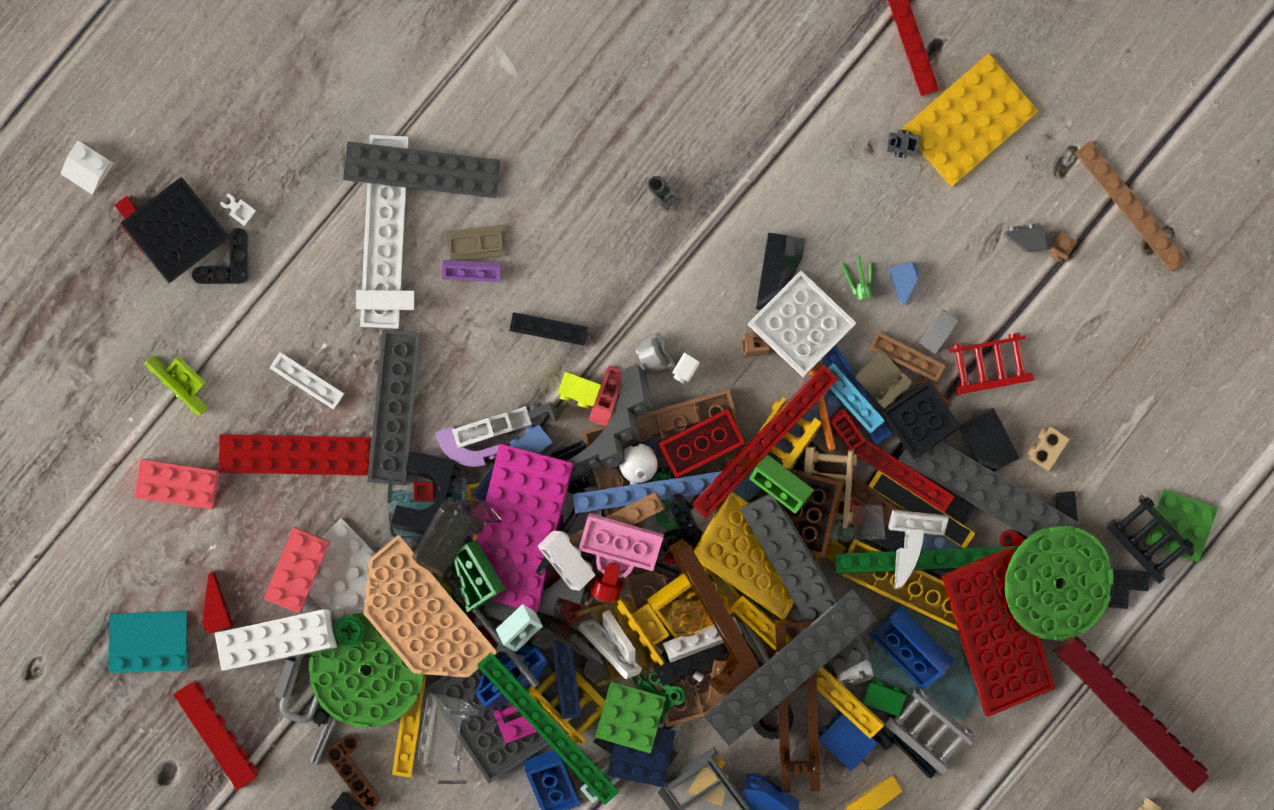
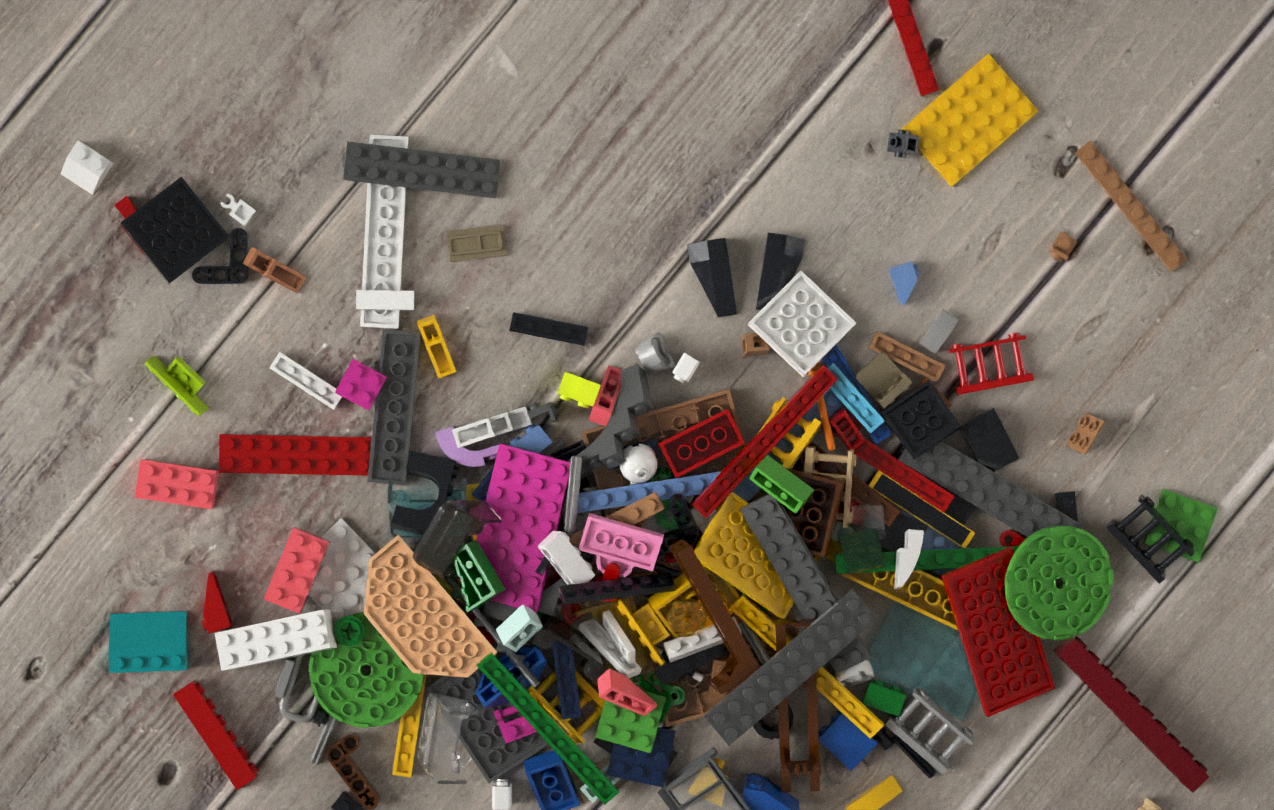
red plate [414,482,433,501] -> none
medium lavender plate [442,260,500,282] -> none
dark grey piece [647,176,682,212] -> none
bright green plant [841,256,874,300] -> none
blue slope [869,605,954,689] -> none
white tile [888,510,949,536] -> none
dark grey slope [1004,223,1047,252] -> none
tan brick [1027,426,1069,471] -> none
black plate [1108,569,1150,609] -> none
none -> nougat slope [243,247,306,293]
none -> dark pink plate [335,359,387,411]
none -> yellow slope [417,314,456,378]
none -> white brick [492,778,512,810]
none -> black plate [558,573,676,605]
none -> light grey axle [564,456,582,532]
none -> coral slope [597,669,657,716]
none -> black wedge [687,238,737,317]
none -> clear green plate [838,528,885,574]
none -> medium nougat hinge [1066,413,1105,455]

